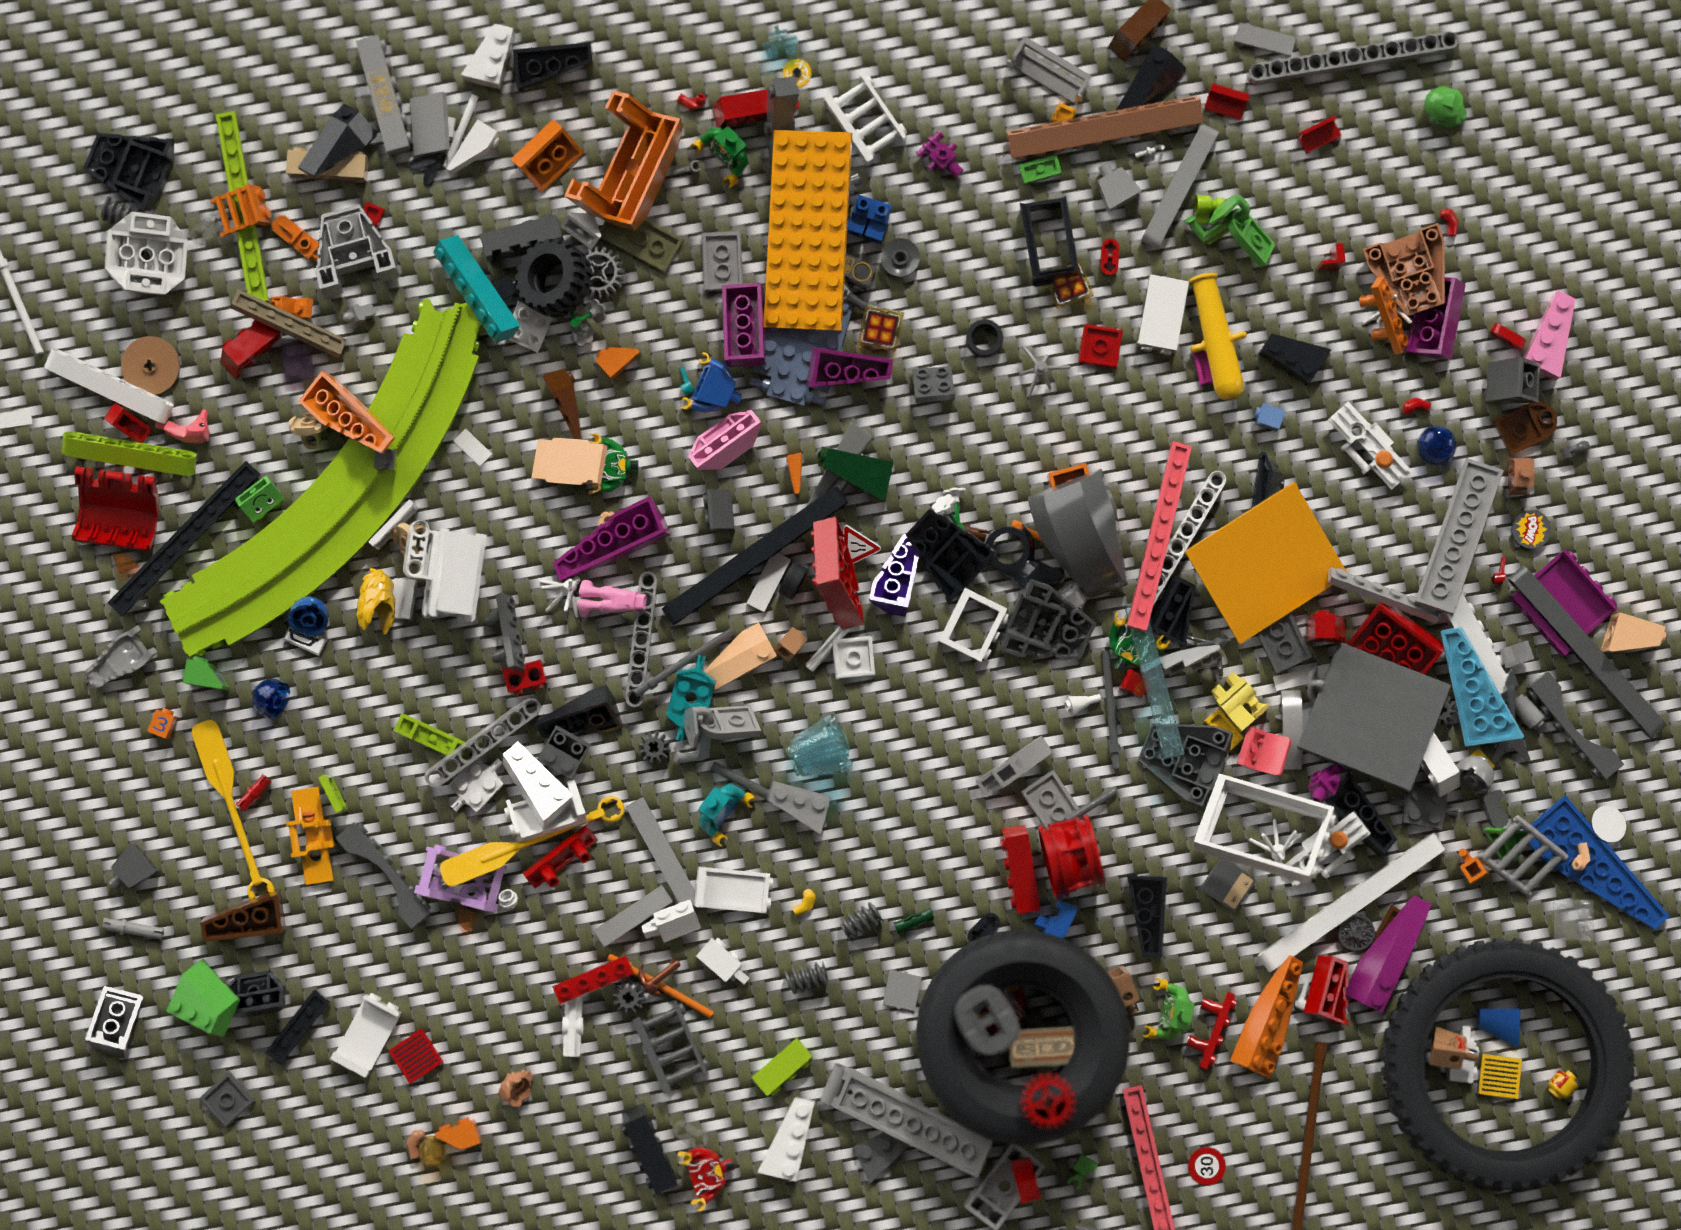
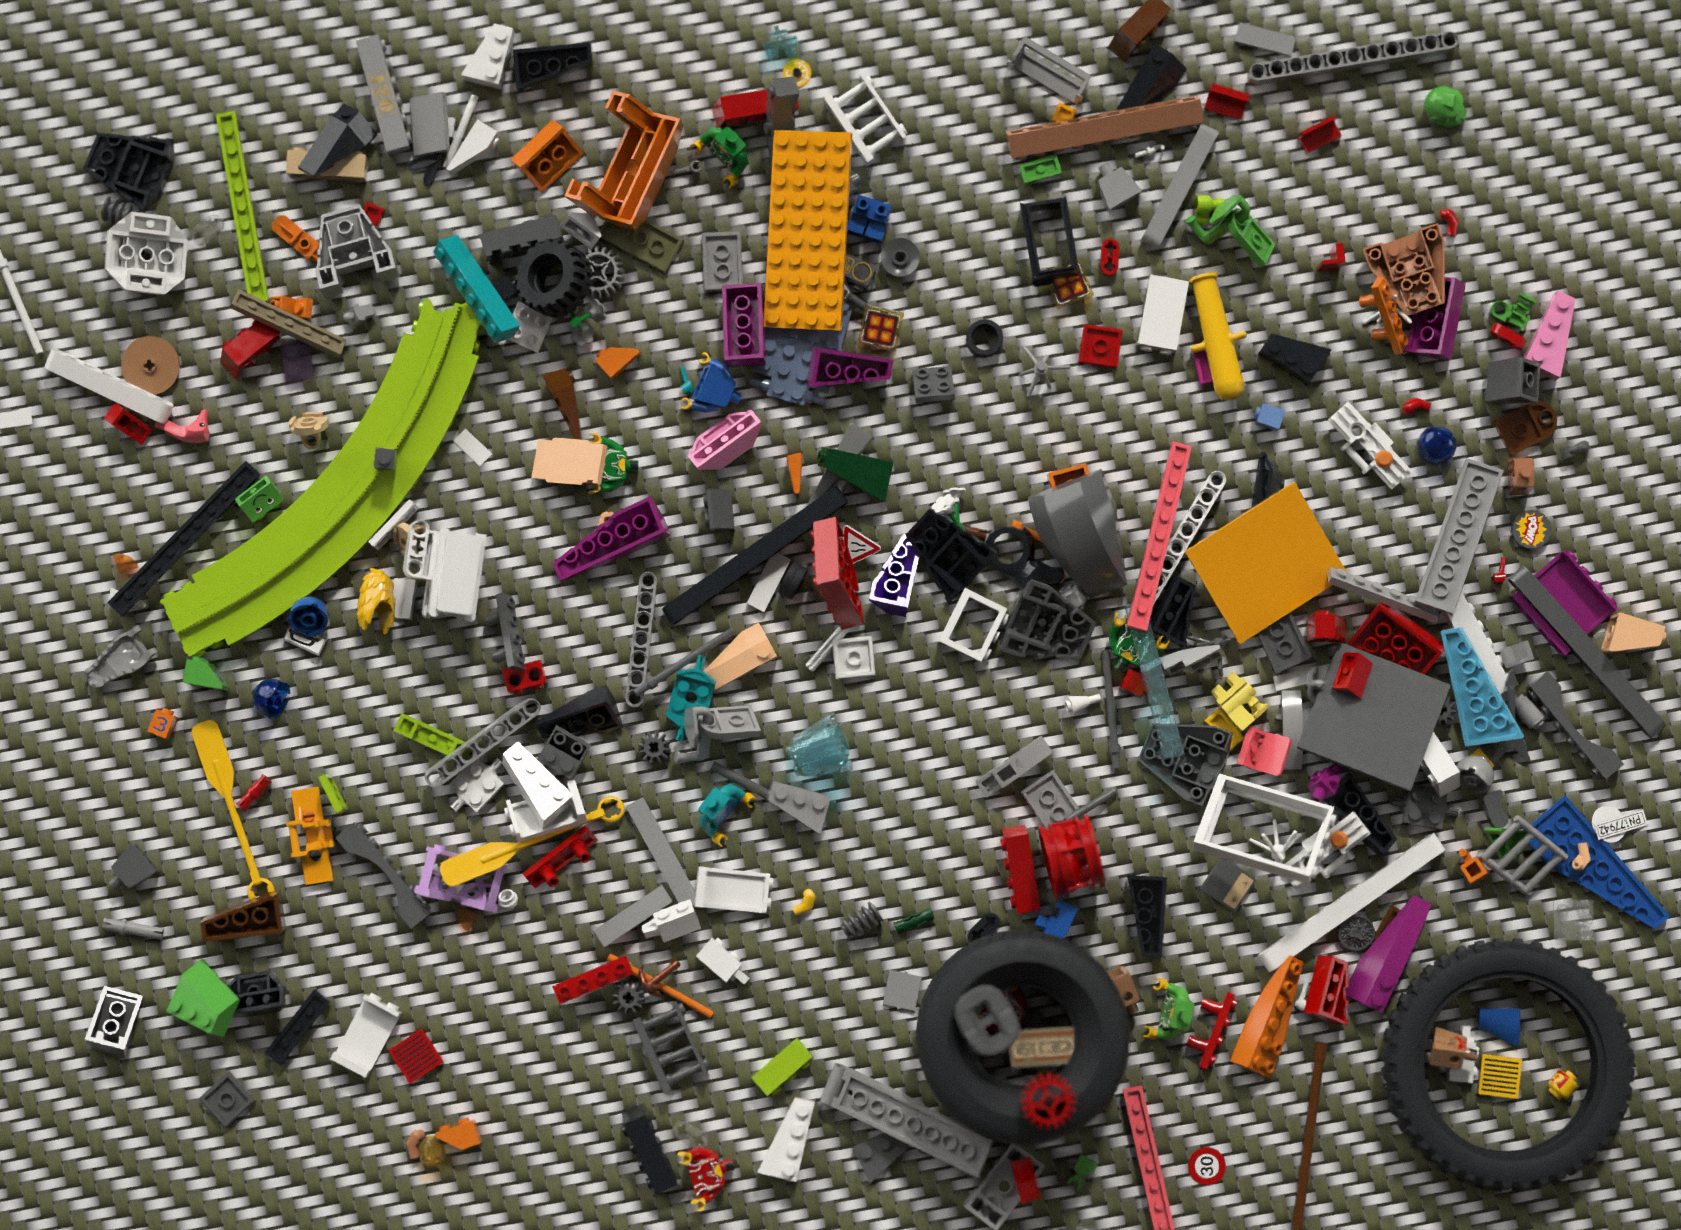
lime beam [62,432,197,476] -> none
red hinge [72,467,159,551] -> none
orange plate [210,184,271,237] -> none
orange wedge [298,371,395,454] -> none
nougat hair [497,1070,534,1107] -> none
white plant [540,576,581,618] -> none
white piece [562,996,584,1057] -> none
bright pink piece [578,580,647,617] -> none
red arm [677,93,706,110] -> none
medium nougat brick [774,627,808,662] -> none
dark grey piece [785,961,828,994] -> none
magenta piece [915,130,963,178] -> none
none -> red panel [1332,652,1373,698]
none -> bright green piece [1490,292,1537,332]
none -> white sticker [1594,810,1648,840]

